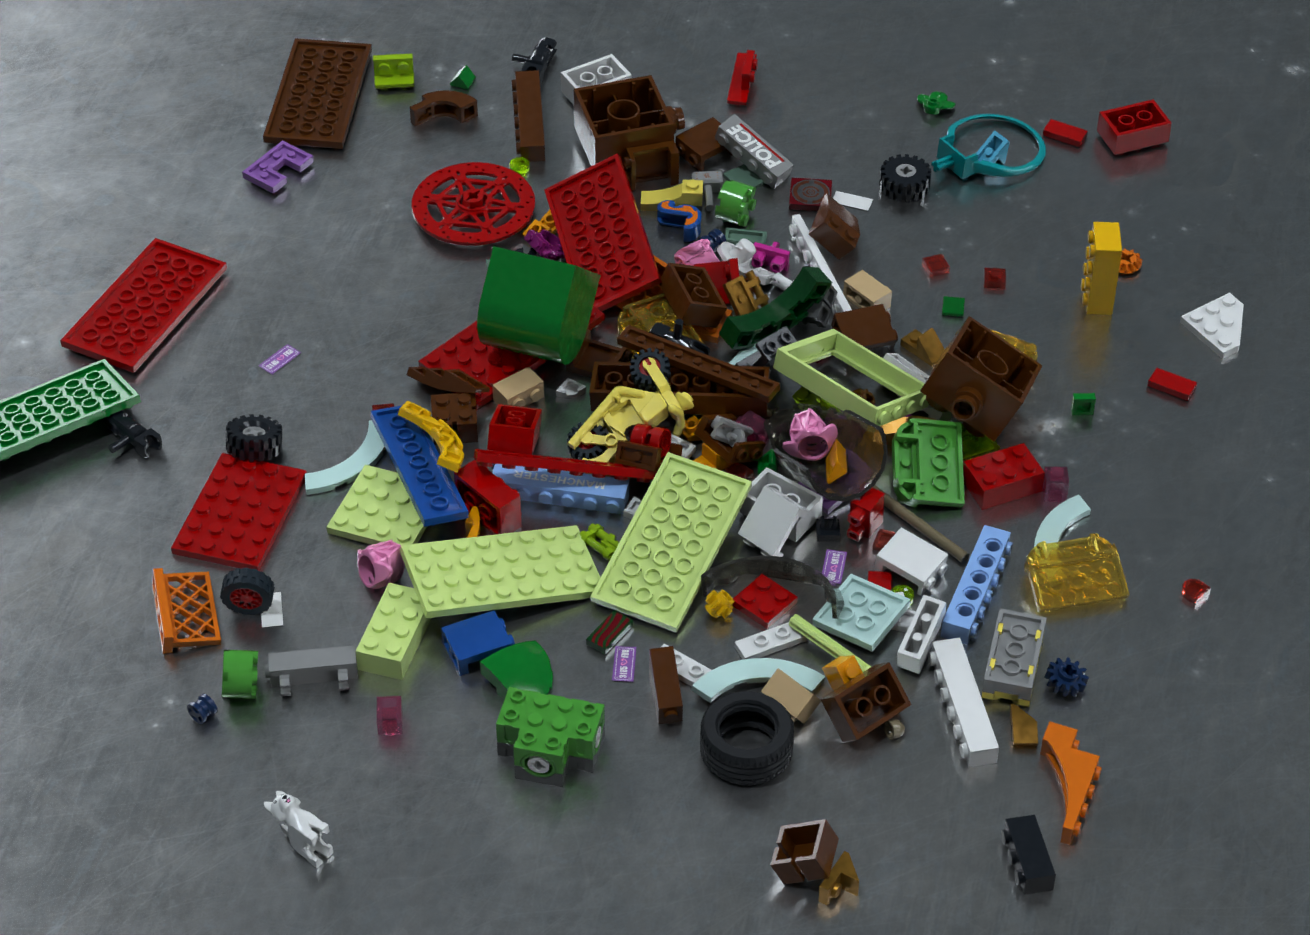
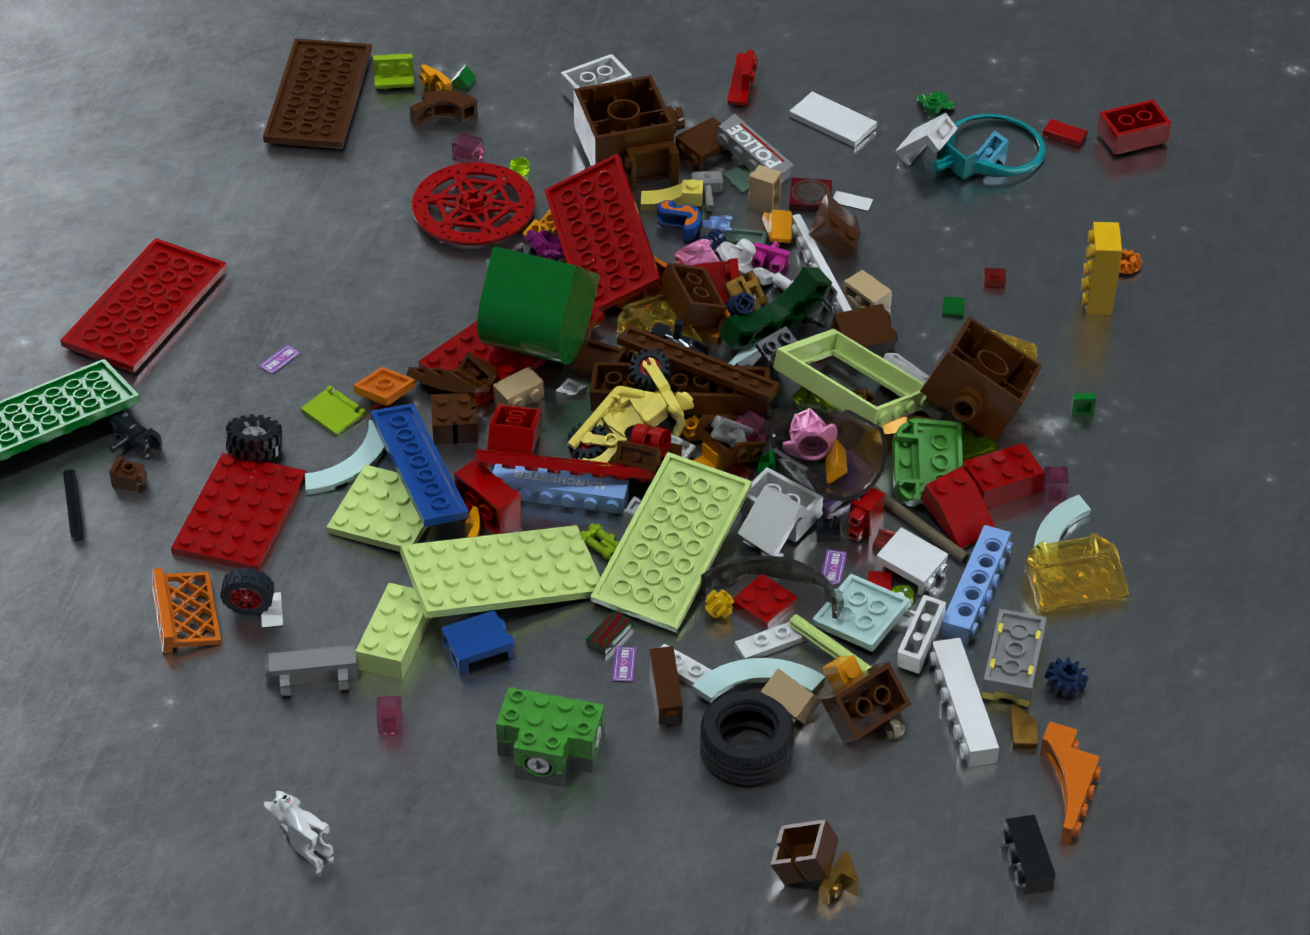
dark blue wheel [187,693,218,724] -> none
bright green brick [222,650,258,699] -> none
medium lavender plate [242,140,314,194] -> none
bright pink piece [357,540,405,589] -> none
yellow tile [398,401,464,473] -> none
green brick [480,640,553,700] -> none
black piece [512,37,557,84] -> none
reddish brown brick [512,70,545,162] -> none
bright green brick [715,180,757,227] -> none
black wheel [879,154,931,203] -> none
pearl gold slope [900,328,945,367] -> none
clear red tile [922,254,950,277] -> none
red tile [1147,368,1197,401] -> none
white plate [1180,293,1244,359] -> none
clear red tile [1181,579,1211,605] -> none
none -> black axle [63,469,83,539]
none -> reddish brown brick [109,456,147,492]
none -> lime piece [301,385,367,436]
none -> orange plate [353,367,416,406]
none -> light orange slope [419,64,452,92]
none -> clear pink brick [452,132,485,163]
none -> reddish brown slope [457,352,497,394]
none -> light blue plate [701,215,732,232]
none -> dark blue wheel [727,292,755,316]
none -> tan brick [748,165,782,213]
none -> light orange slope [762,209,792,243]
none -> white tile [789,92,877,147]
none -> white panel [895,113,958,166]
none -> red slope [920,466,996,549]

